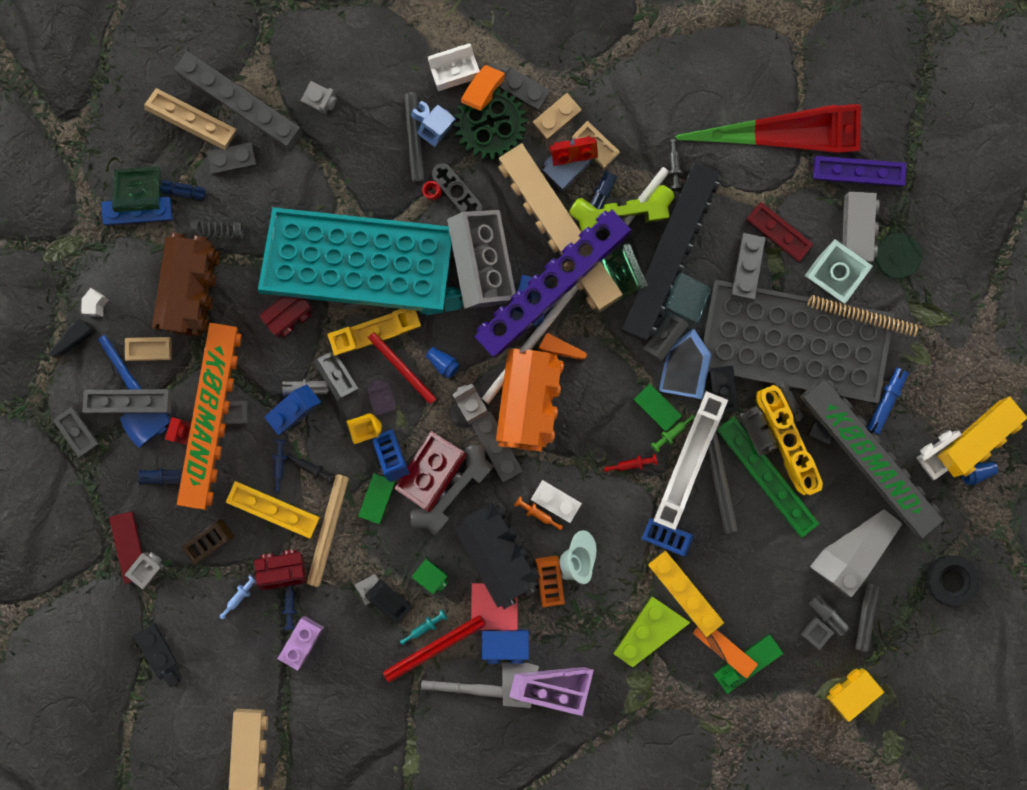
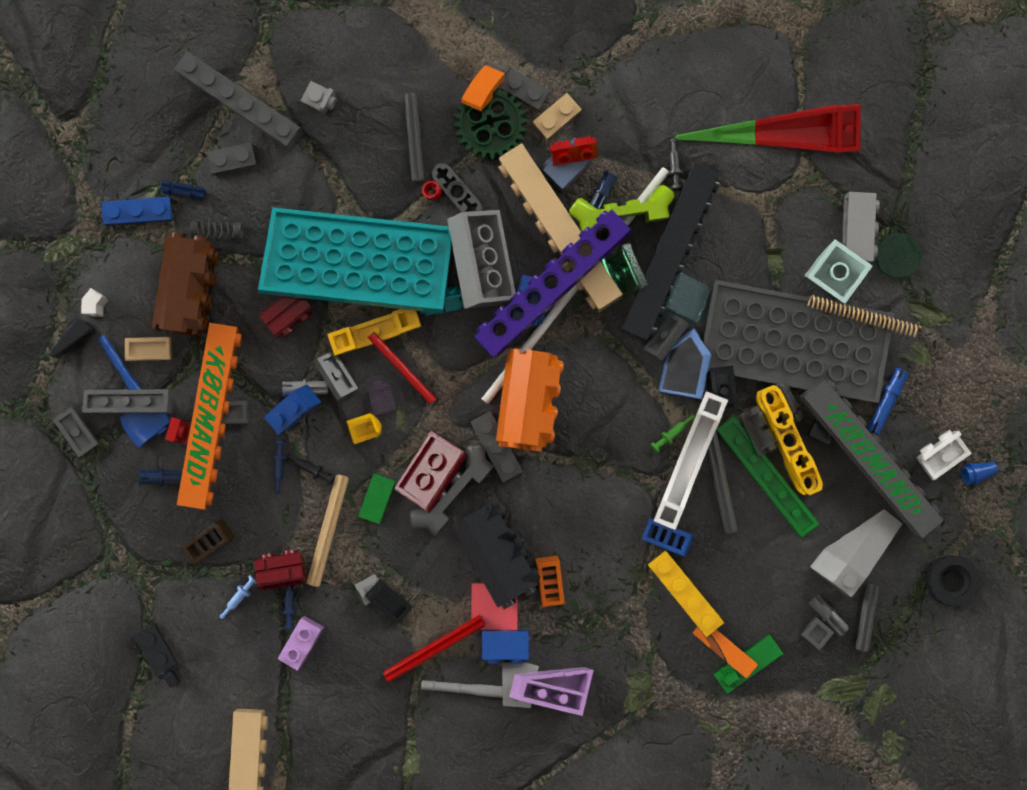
dark red tile [109,511,143,584] -> none
clear green tile [112,166,161,212] -> none
light grey bracket [125,552,164,589] -> none
tan plate [144,88,236,150] -> none
yellow plate [226,481,320,539] -> none
blue slope [372,429,410,482] -> none
teal piece [400,609,448,645] -> none
medium blue brick [411,101,456,147] -> none
green brick [412,558,448,594] -> none
blue cone [426,347,460,379] -> none
white bracket [428,43,480,91] -> none
light grey bracket [453,384,489,424] -> none
orange piece [514,496,563,530] -> none
white plate [531,480,582,523] -> none
orange slope [538,333,587,360] -> none
light aqua piece [559,530,597,584] -> none
tan plate [571,121,620,169] -> none
red piece [604,454,658,472] -> none
lime wing [613,596,690,667] -> none
green tile [633,383,682,432] -> none
dark grey plate [731,233,765,303] -> none
dark red tile [746,202,814,263] -> none
dark purple plate [813,156,907,187] -> none
yellow brick [826,668,884,722] -> none
yellow brick [937,397,1027,477] -> none

